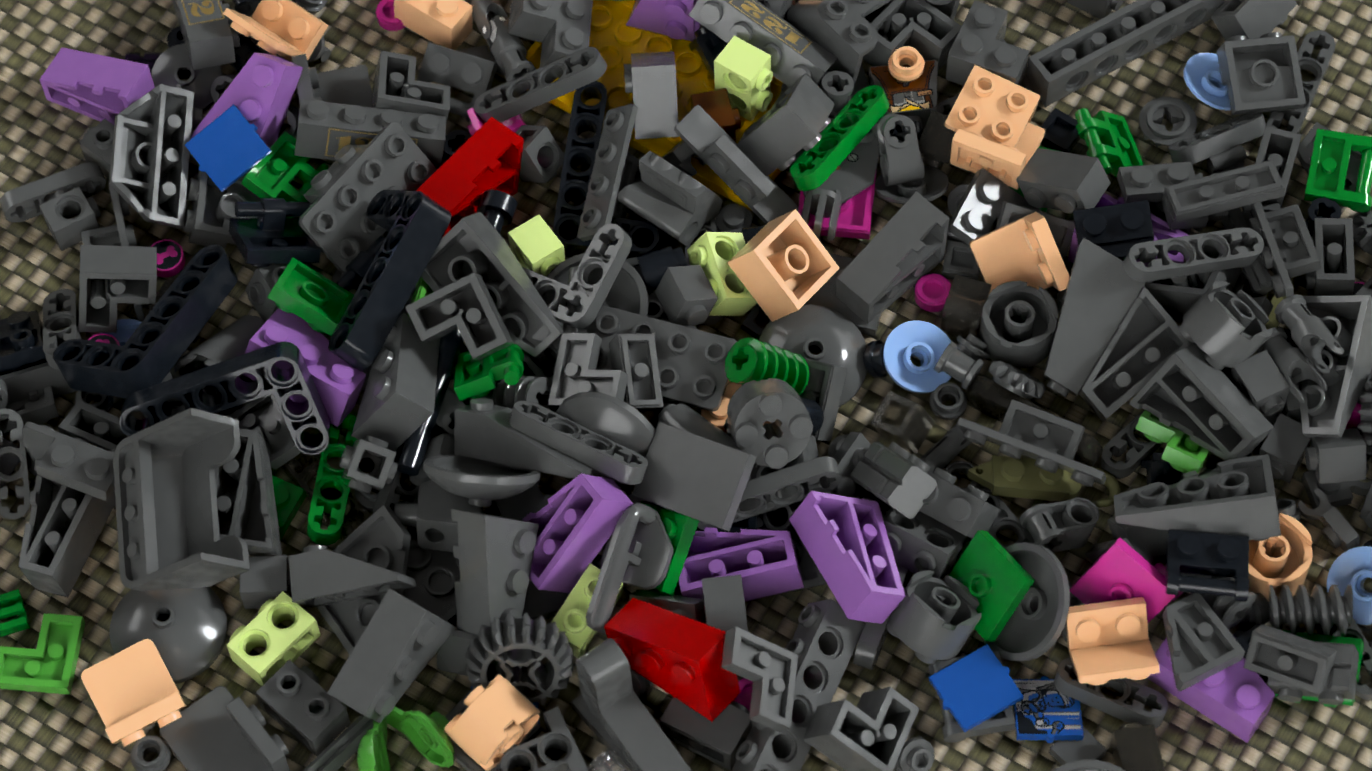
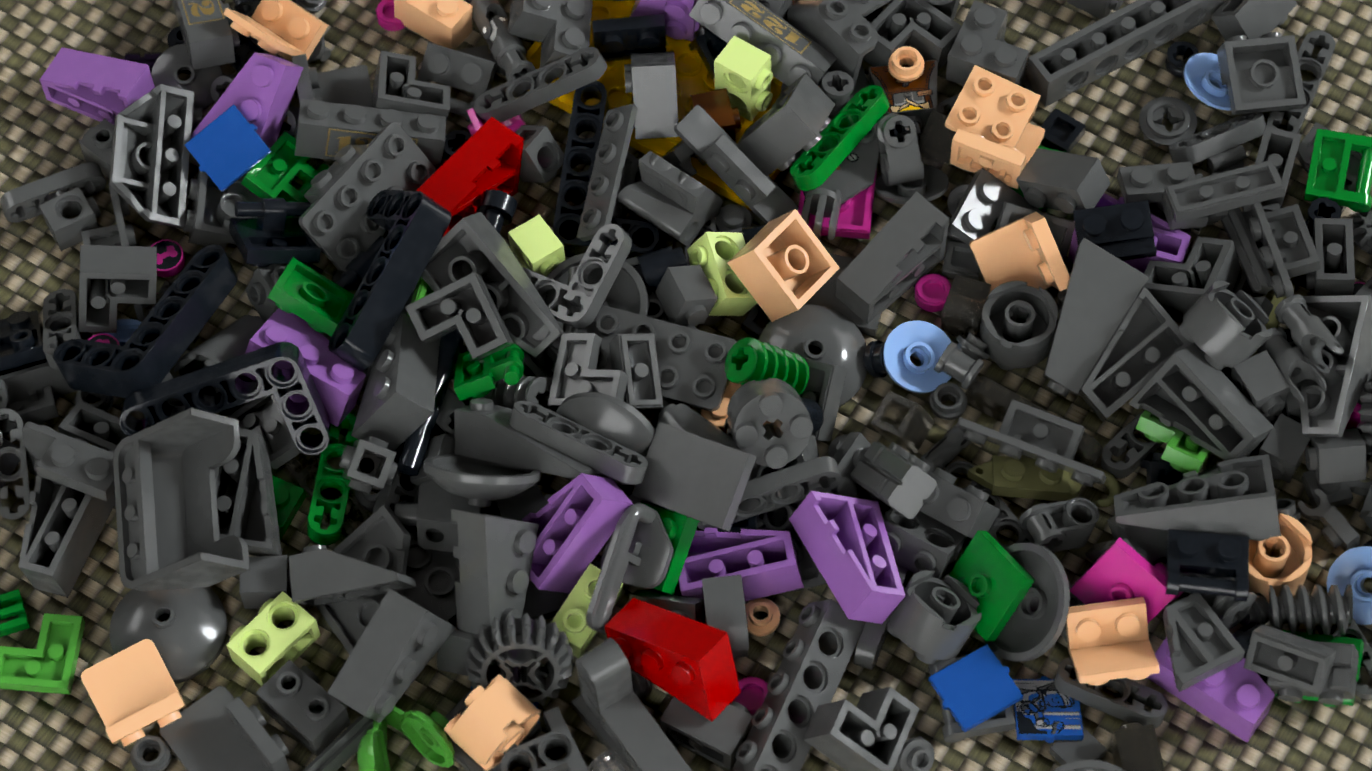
dark grey plate [722,627,798,733] -> none
dark grey gear [988,361,1046,400] -> none
green plate [1075,108,1144,177] -> none
dark grey beam [1123,227,1264,282] -> none
none -> black plate [592,14,666,61]
none -> light nougat plate [745,598,780,637]
none -> black bush [1165,41,1199,77]

